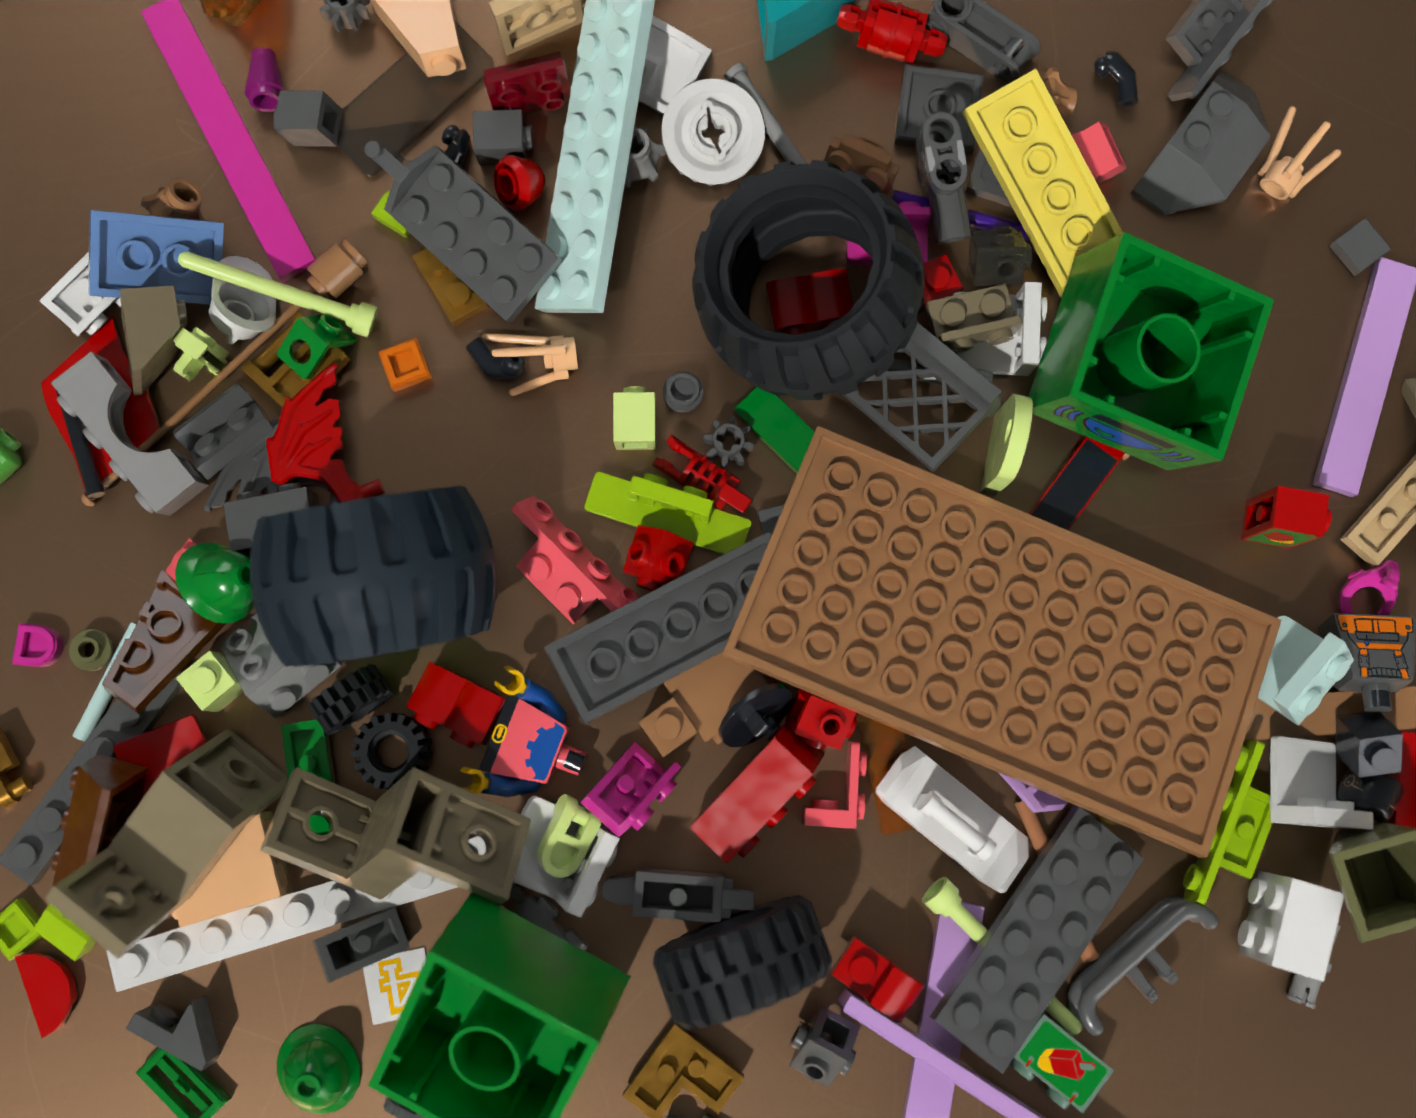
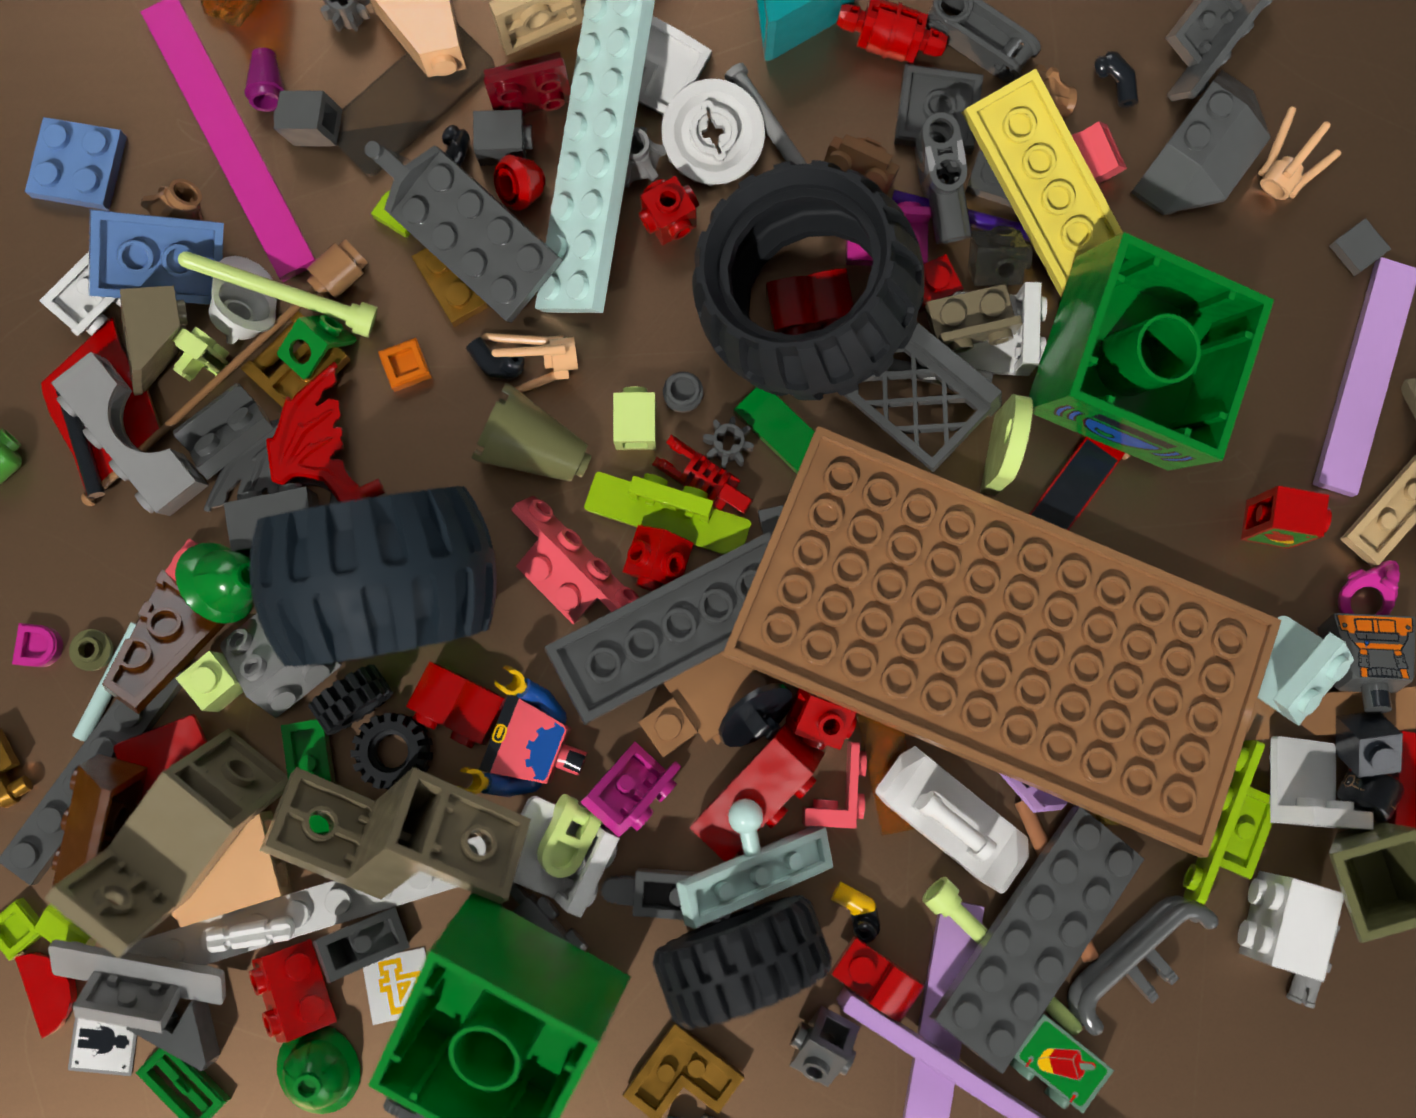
none -> medium blue plate [25,117,127,211]
none -> light grey bracket [48,939,226,1033]
none -> sticker [68,1018,137,1076]
none -> white axle [206,916,295,953]
none -> red bracket [249,939,337,1043]
none -> olive cone [471,383,592,482]
none -> red brick [638,175,699,246]
none -> light aqua plate [676,799,834,929]
none -> arm [831,881,881,943]

